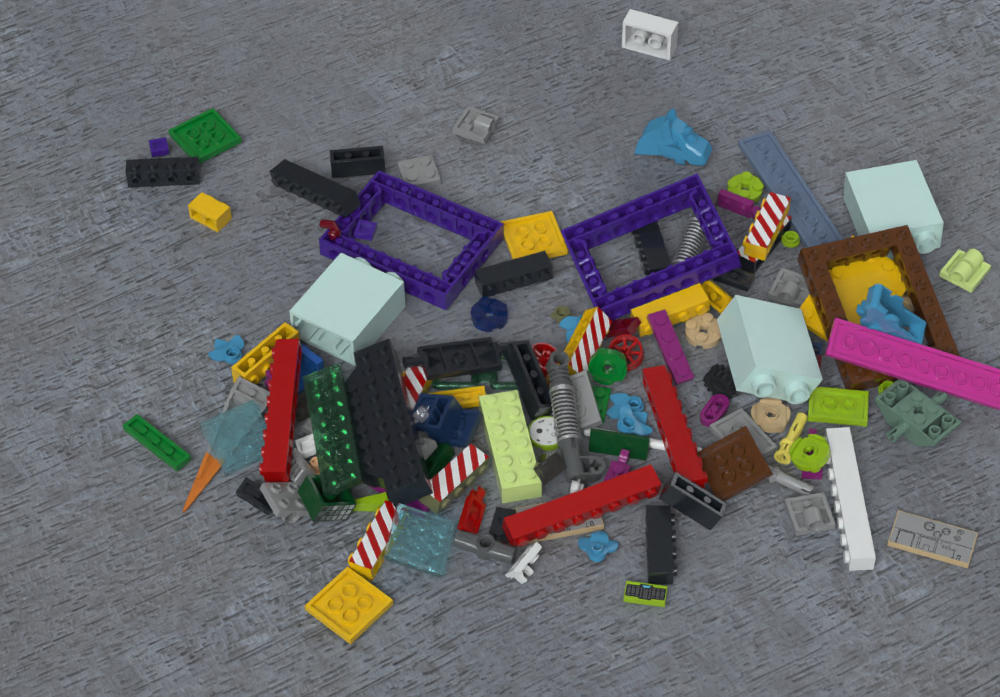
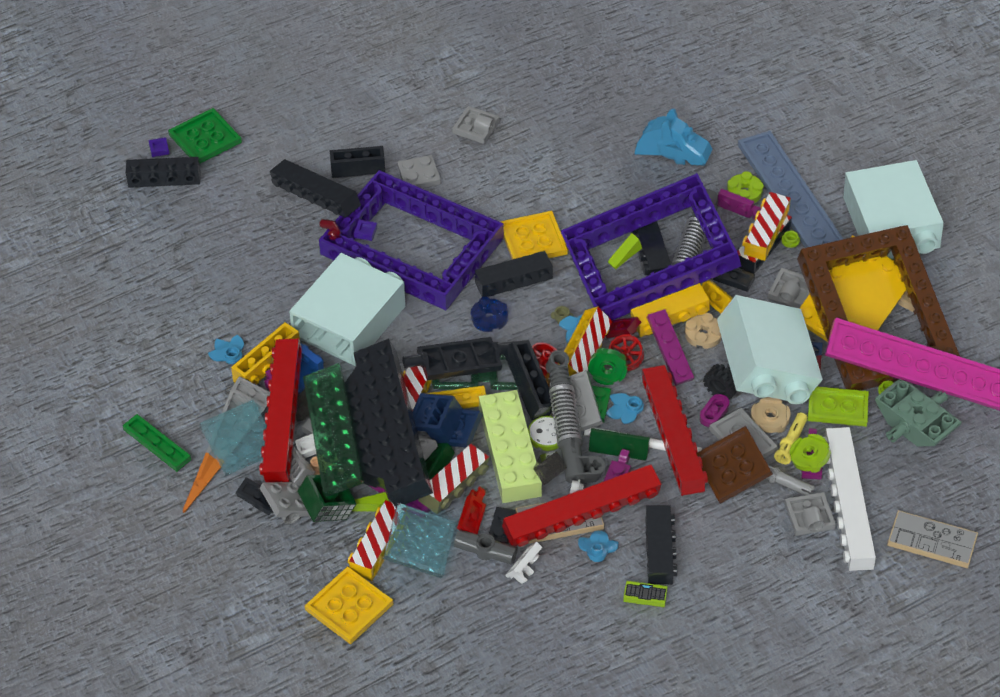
yellow brick [188,192,232,232] -> none
clear plate [412,405,430,423] -> none
dark azure plate [617,404,653,436] -> none
white brick [622,9,678,61] -> none
black brick [659,472,727,530] -> none
dark azure animal [856,283,926,345] -> none
yellowish green plate [939,249,991,293] -> none
none -> lime piece [608,233,642,270]

